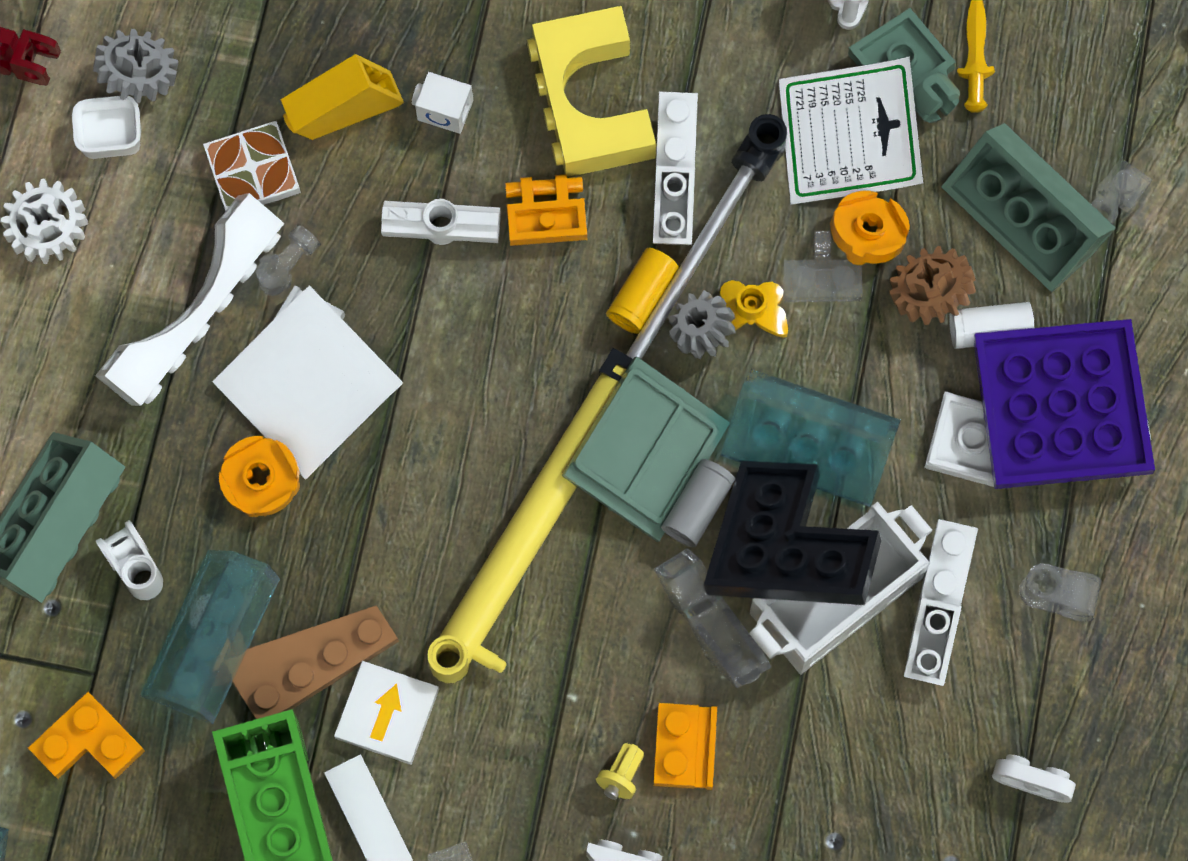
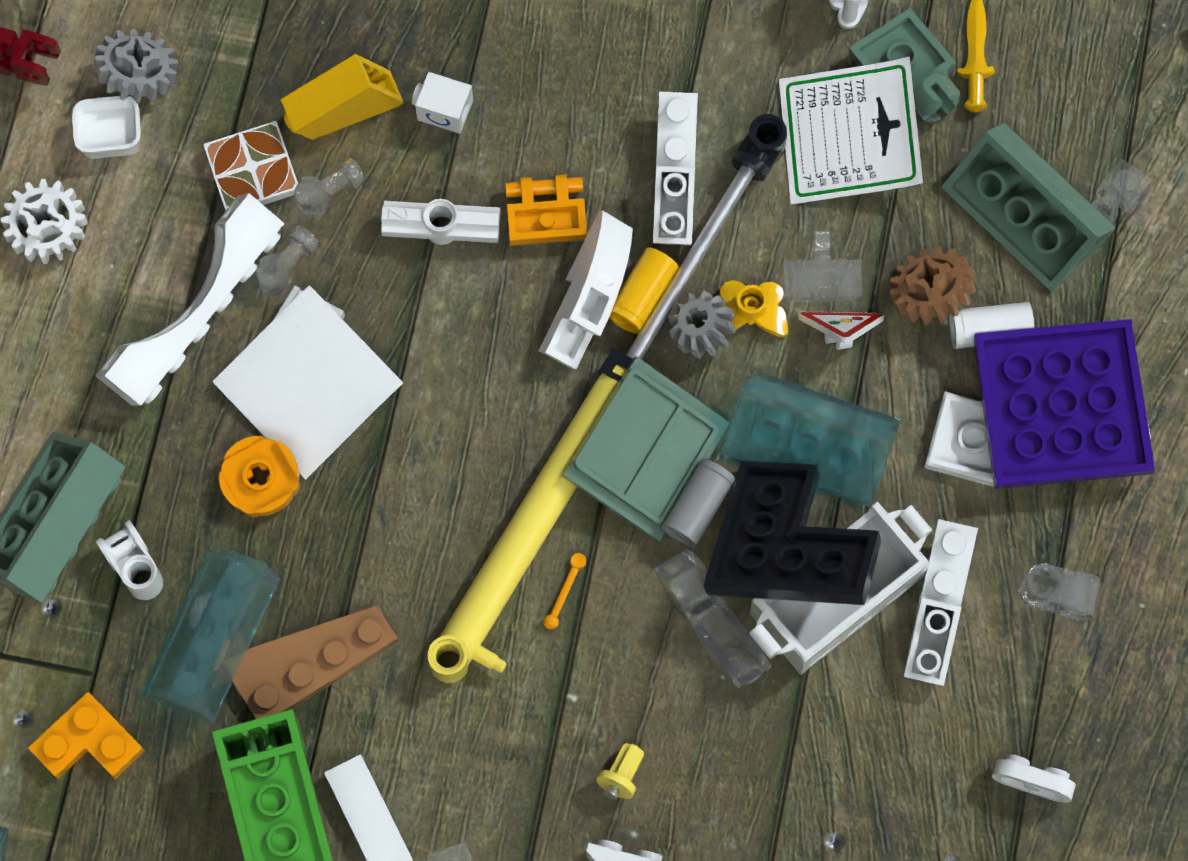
white tile [334,661,439,765] -> none
light yellow arch [527,6,656,177] -> none
light orange plate [653,703,717,790] -> none
light orange plate [830,191,910,265] -> none
none -> clear leg [294,156,367,216]
none -> white slope [539,210,633,370]
none -> light orange hinge [543,553,586,630]
none -> white piece [798,311,884,350]

